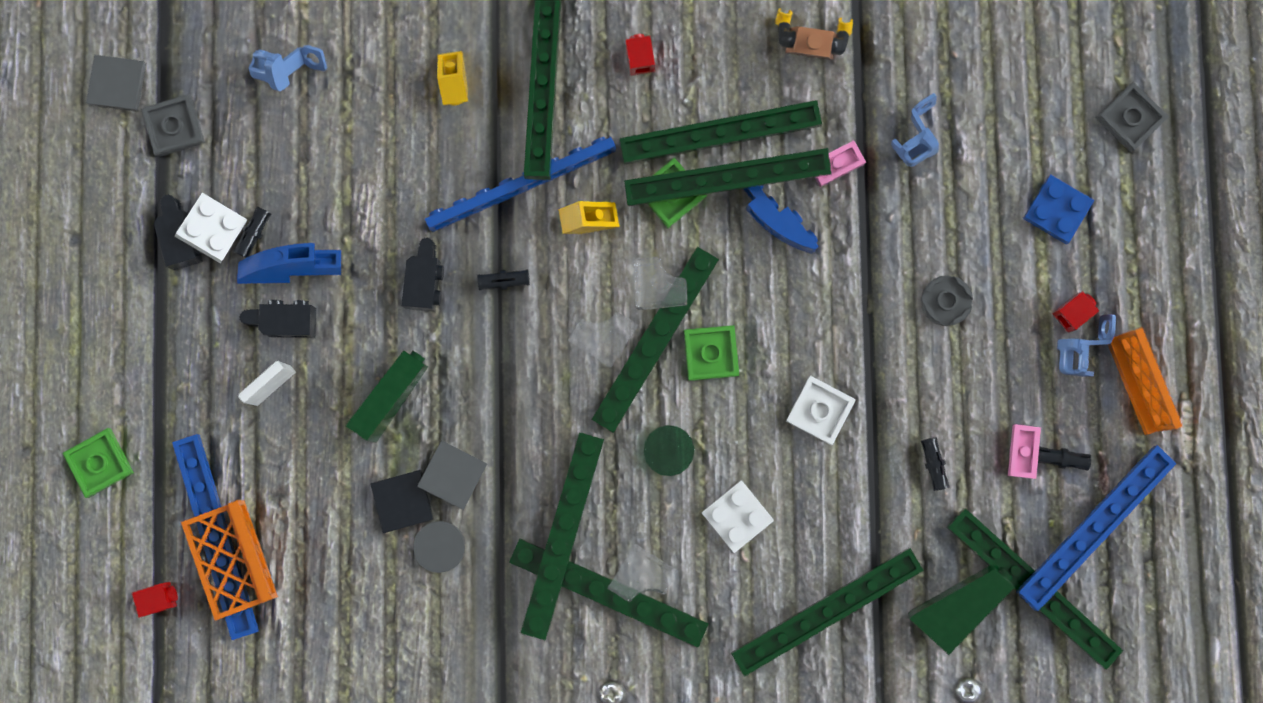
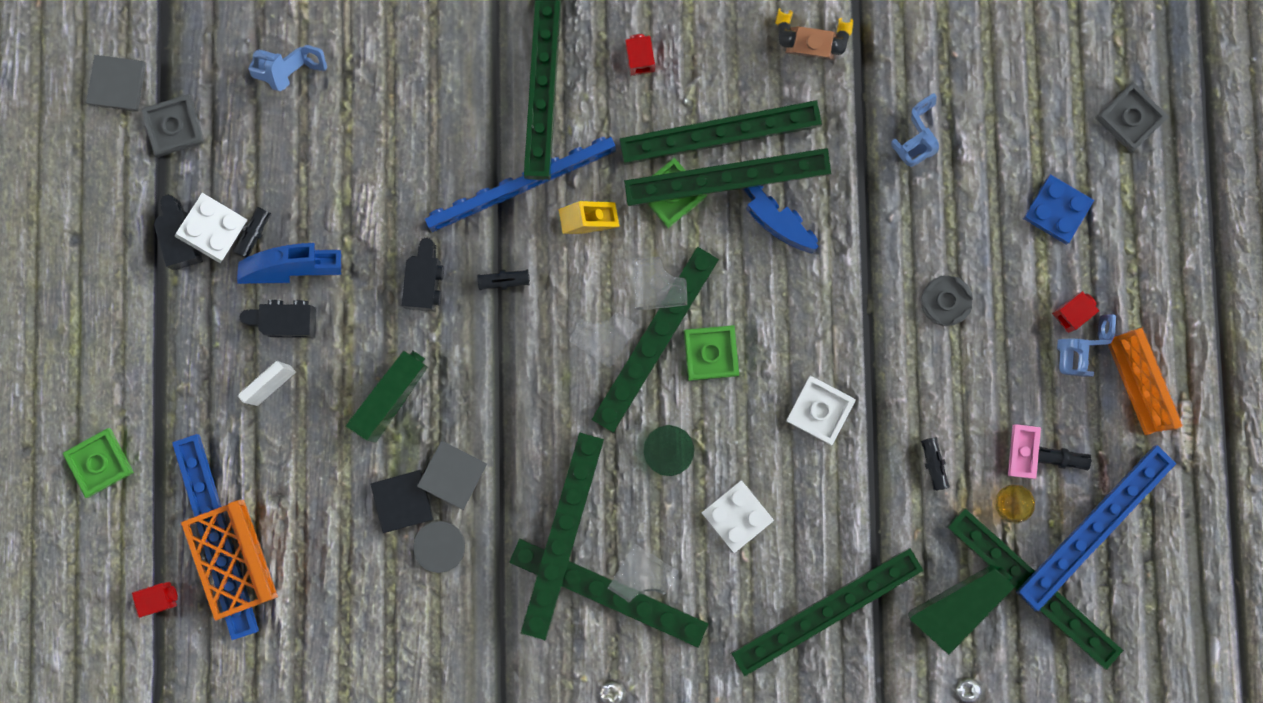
yellow slope [437,51,468,106] -> none
bright pink plate [815,140,866,187] -> none
none -> clear yellow hair [995,485,1035,524]

